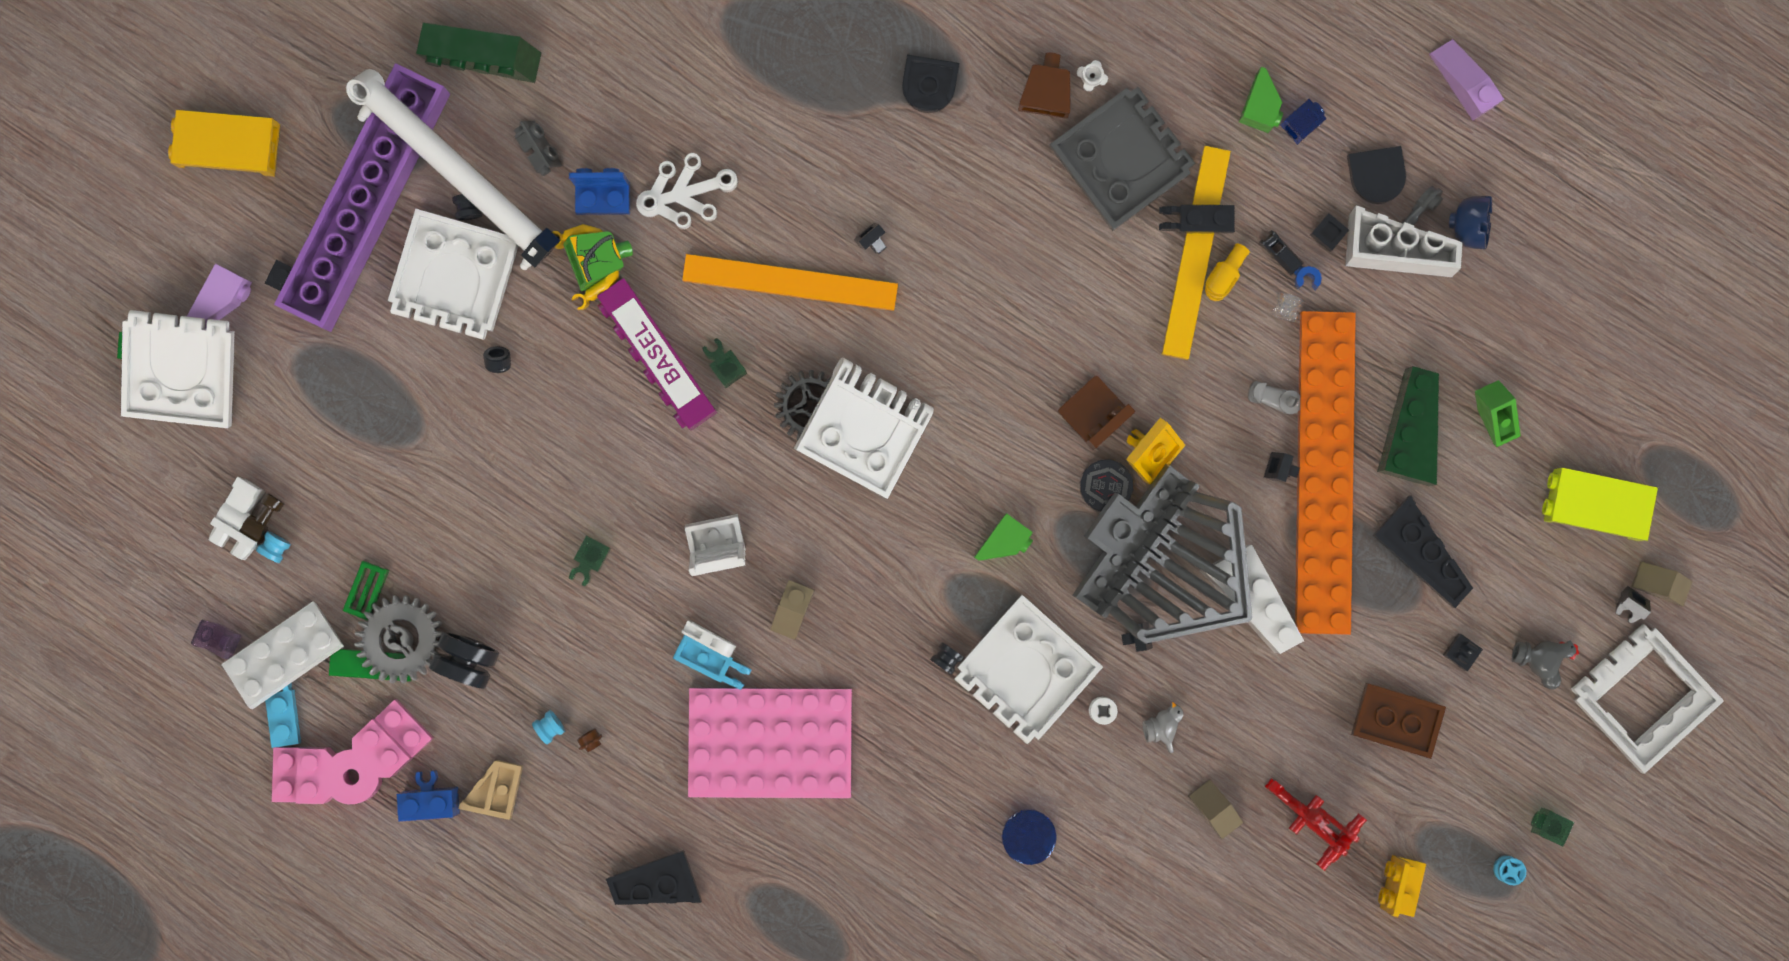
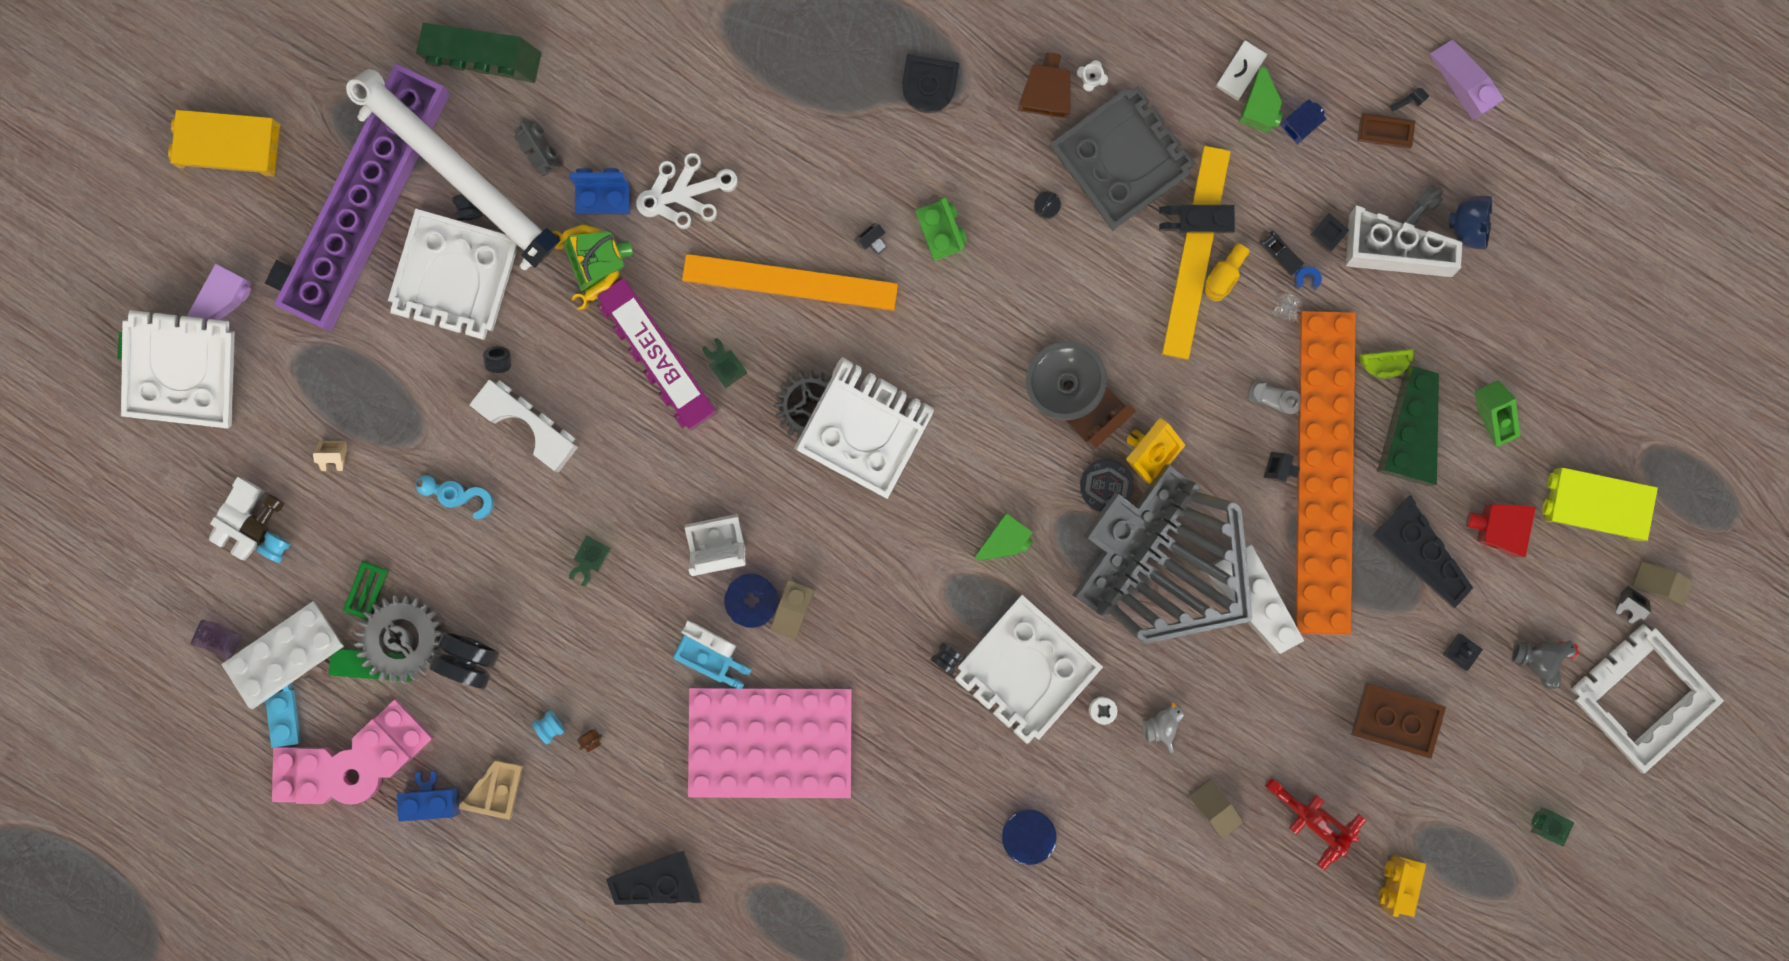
black tile [1121,622,1153,652] -> none
black tile [1347,146,1406,204] -> none
medium azure wheel [1493,855,1527,886] -> none
none -> tan tile [313,441,347,471]
none -> medium azure piece [415,475,494,520]
none -> white arch [470,380,578,473]
none -> clear blue plate [724,574,779,628]
none -> bright green bracket [915,197,967,261]
none -> dark grey dish [1026,341,1107,420]
none -> black tile [1034,191,1061,219]
none -> white tile [1216,41,1267,101]
none -> reddish brown tile [1357,113,1415,149]
none -> lime plate [1358,349,1414,379]
none -> black hand [1390,88,1429,112]
none -> red torso [1466,504,1536,558]

